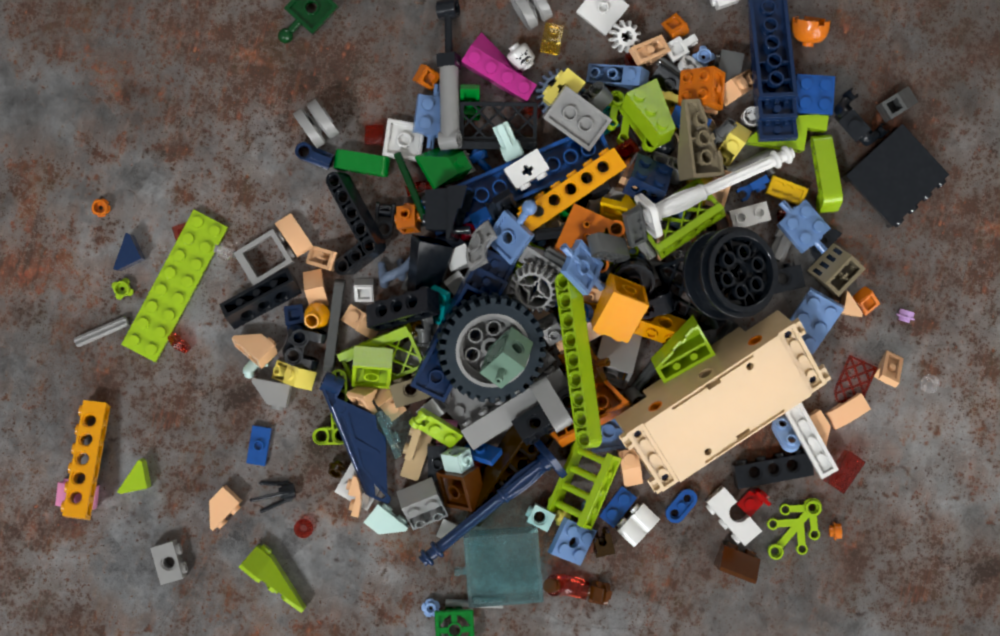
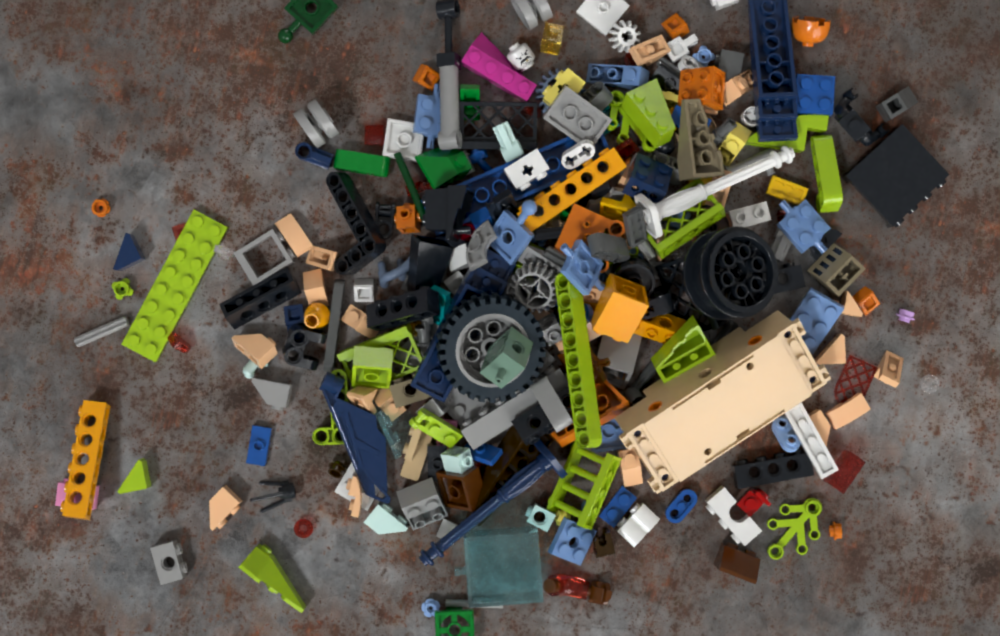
light yellow slope [272,360,317,391] -> none
blue plate [735,175,770,202] -> none
none -> white beam [561,139,595,169]
none -> light nougat slope [814,334,846,365]

